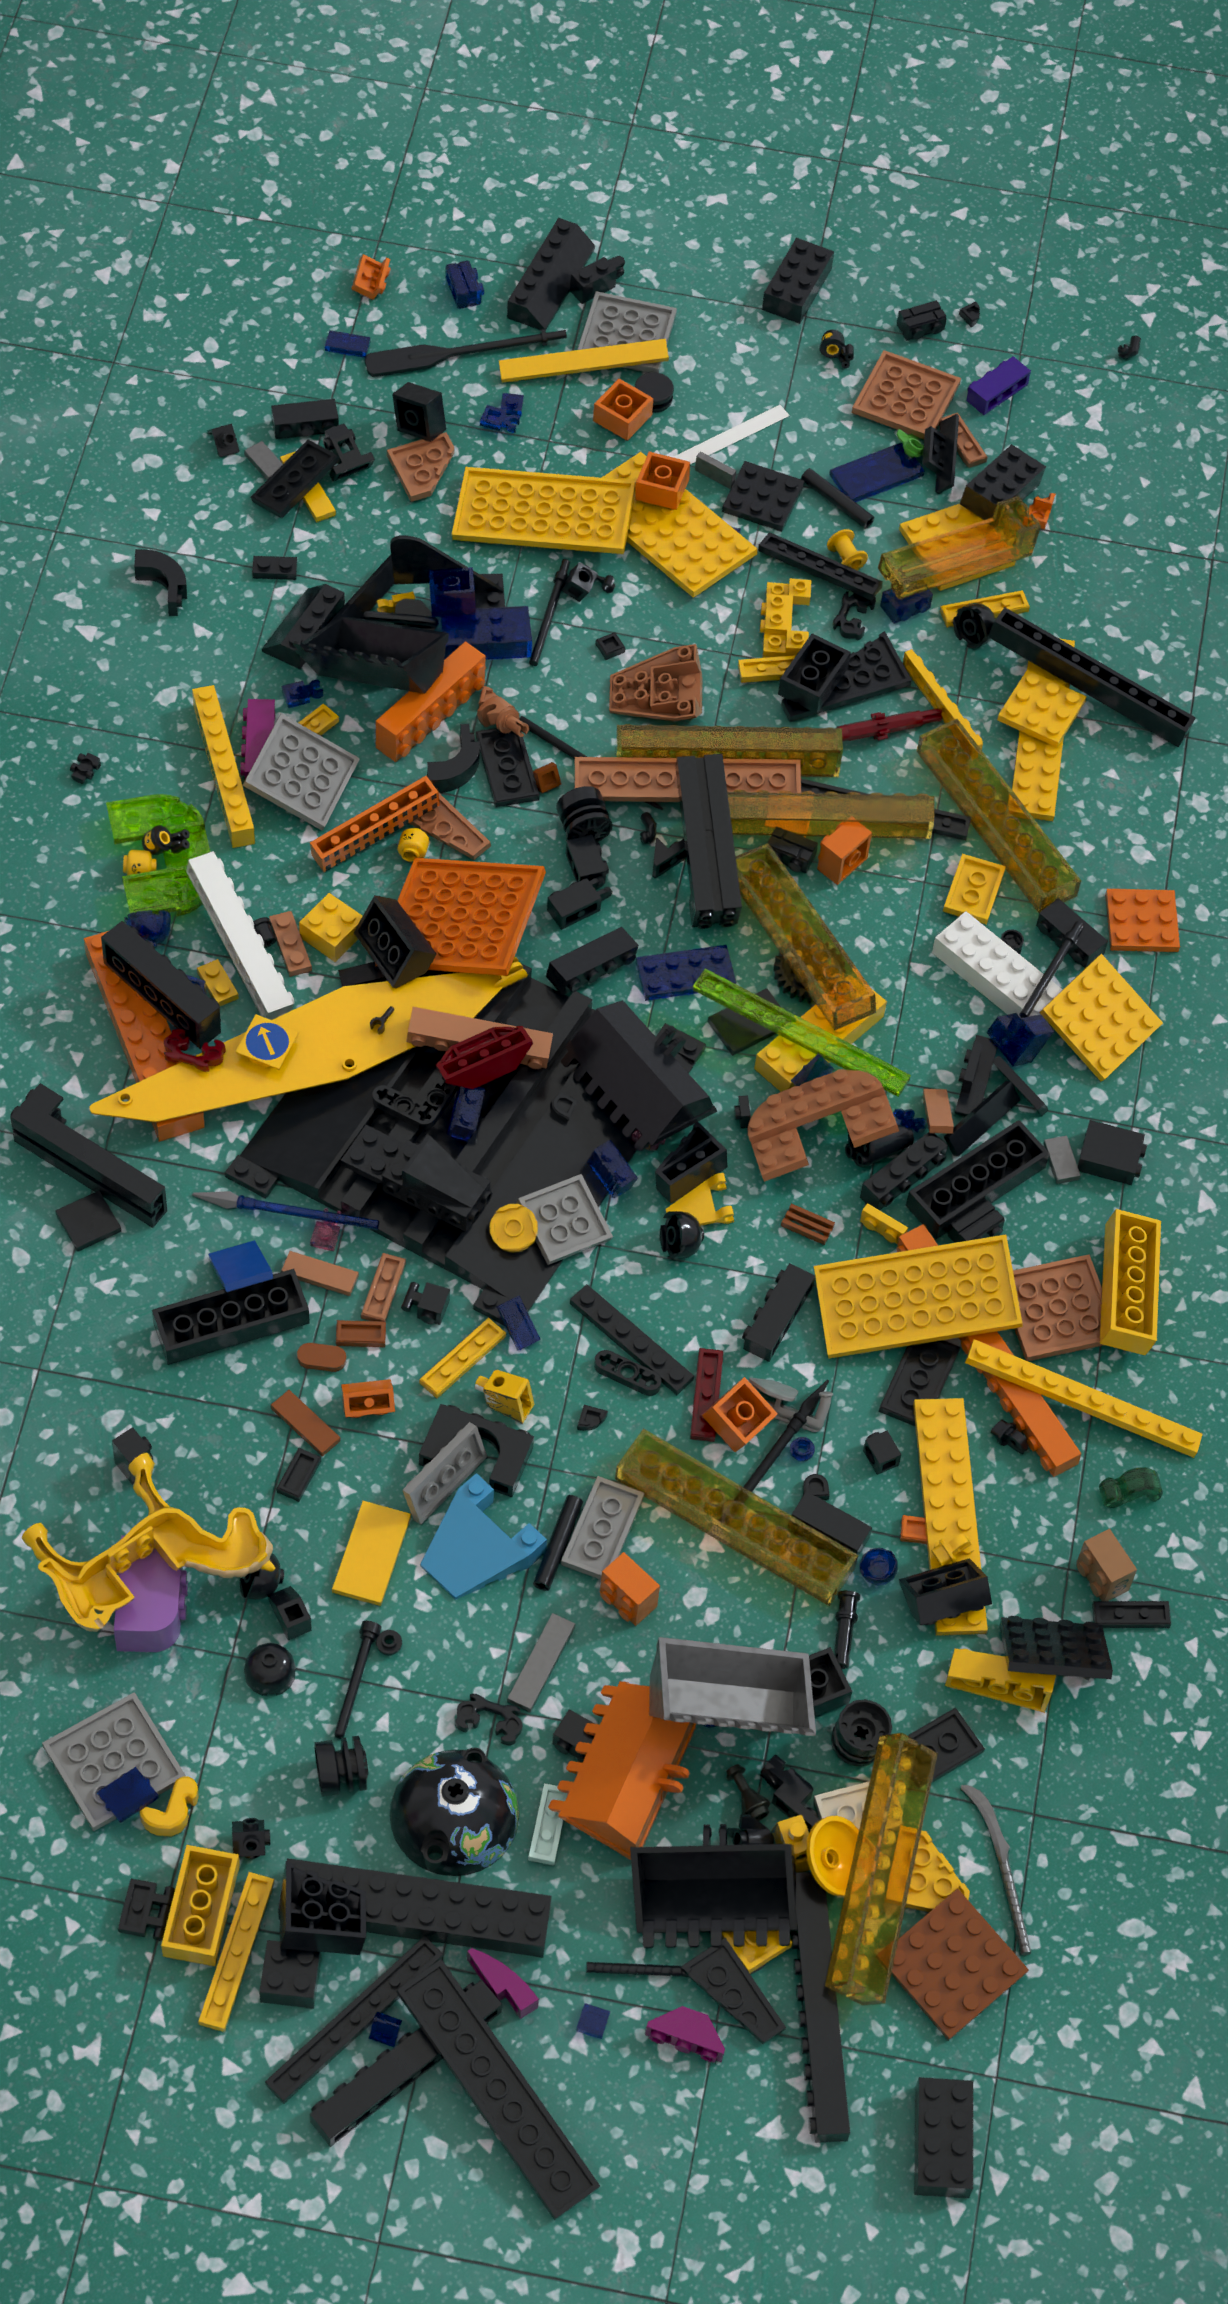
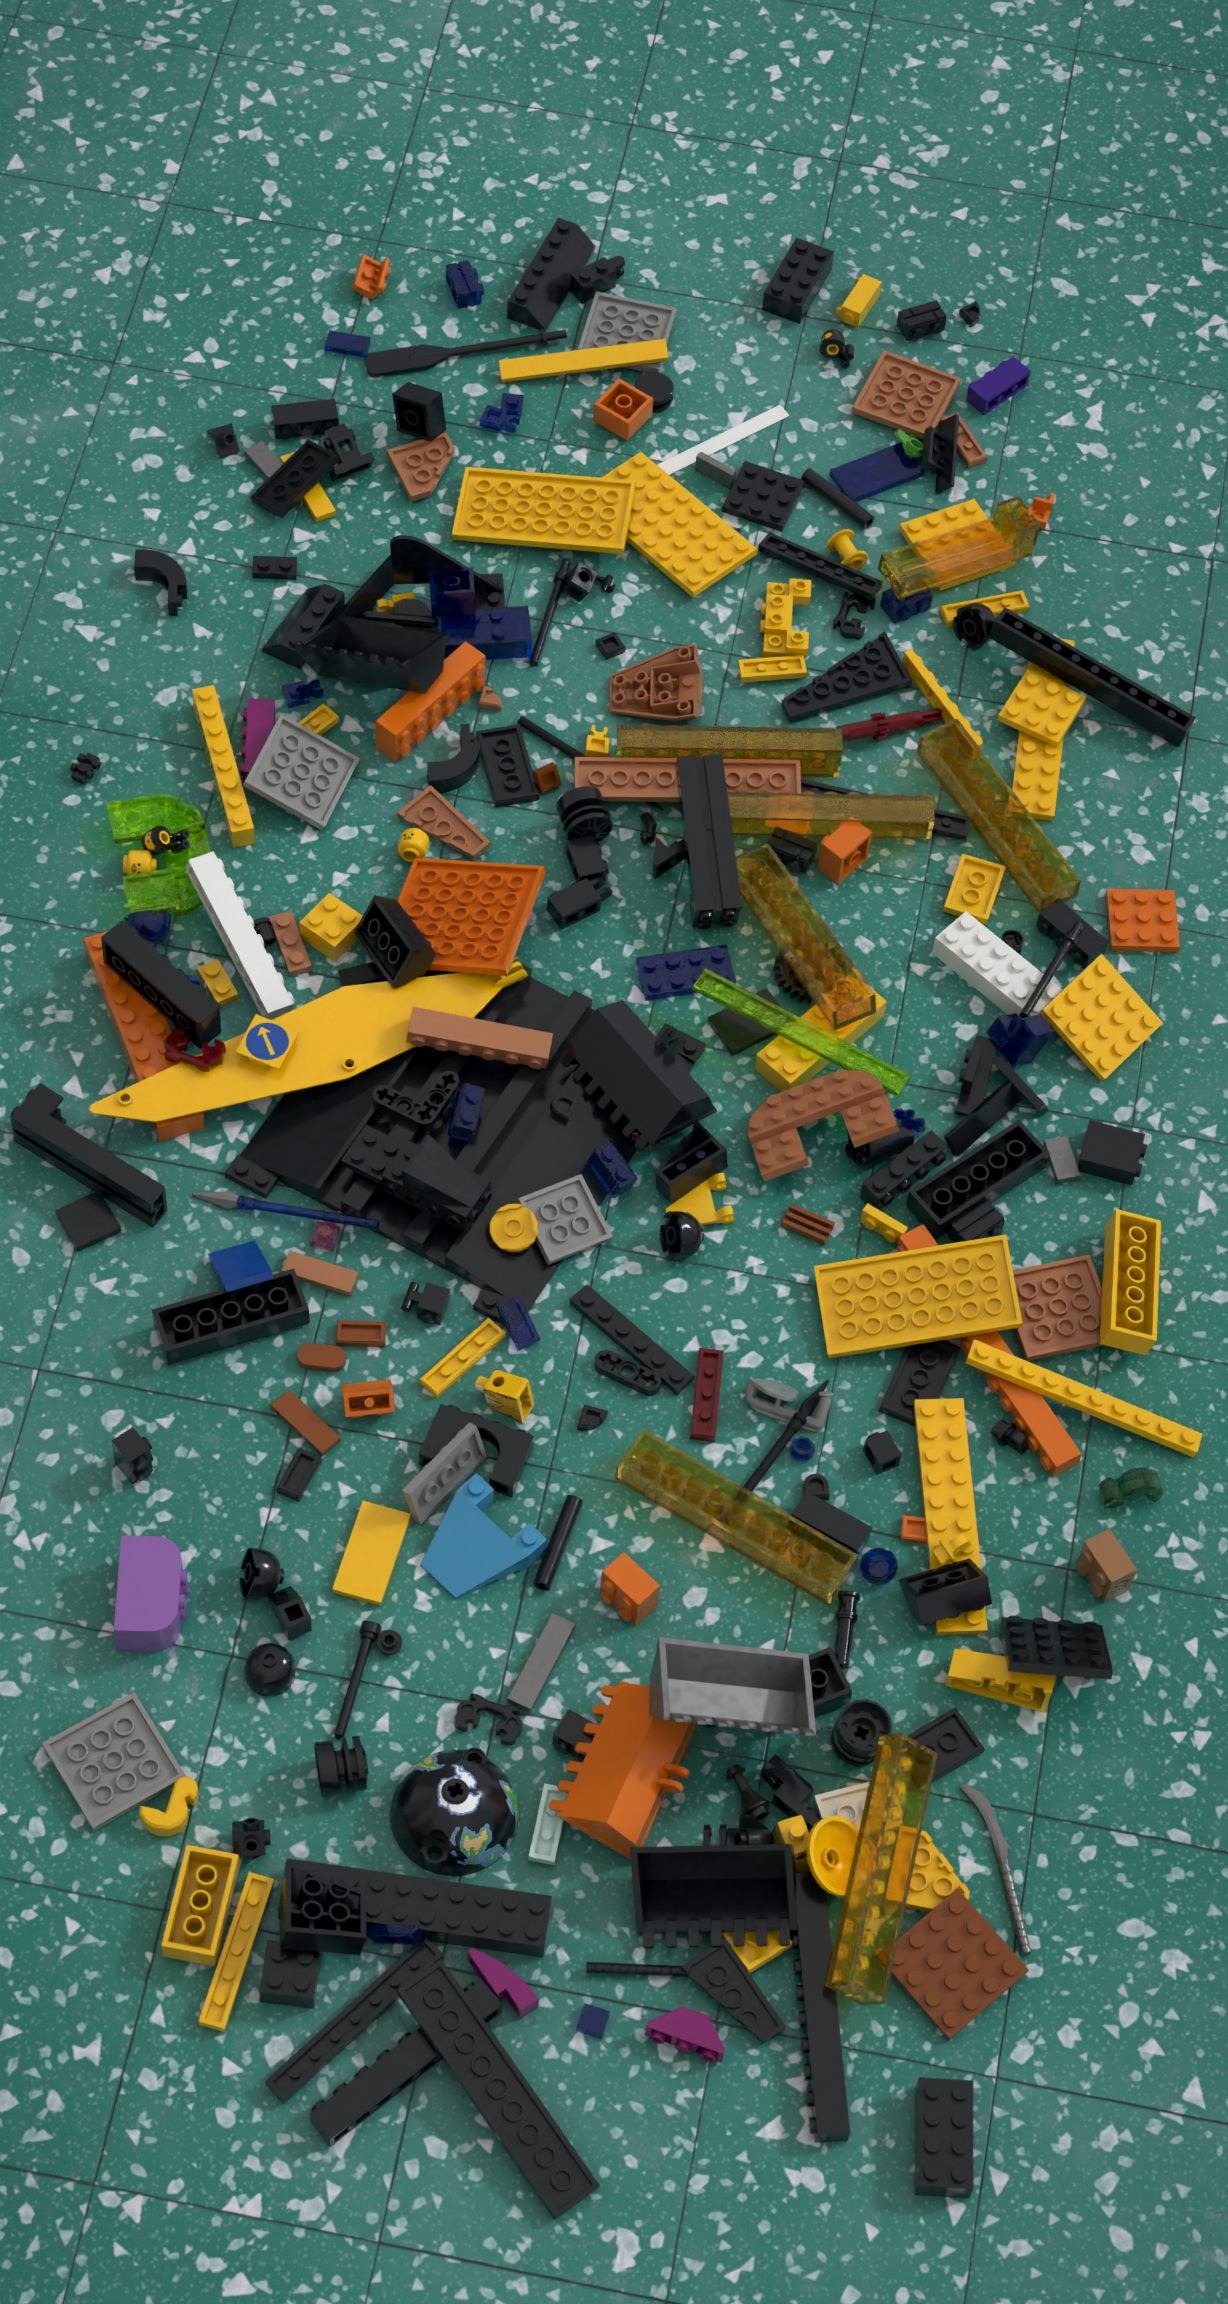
yellow animal [22,1453,275,1632] -> none
clear blue piece [97,1767,159,1823] -> none
black plate [118,1878,175,1941] -> none
orange brick [310,776,440,872] -> none
nougat tile [361,1253,406,1322] -> none
clear blue tile [369,2012,402,2047] -> none
black hand [370,1006,395,1034] -> none
dark red wedge [436,1026,533,1089] -> none
nougat piece [477,696,529,737] -> none
black brick [546,927,639,996] -> none
light grey plate [561,1476,644,1580] -> none
orange brick [635,452,690,510] -> none
orange brick [702,1377,778,1452] -> none
black plate [734,1095,751,1129] -> none
black brick [742,1263,815,1362] -> none
black brick [778,634,851,713] -> none
piece [791,1053,835,1086] -> none
nougat tile [923,1089,954,1134] -> none
black brick [960,444,1046,526] -> none
black tile [1092,1601,1171,1628] -> none
black arm [1117,336,1141,359] -> none
none -> clear blue tile [366,1924,425,1944]
none -> yellow plate [585,725,610,757]
none -> yellow brick [835,274,882,328]

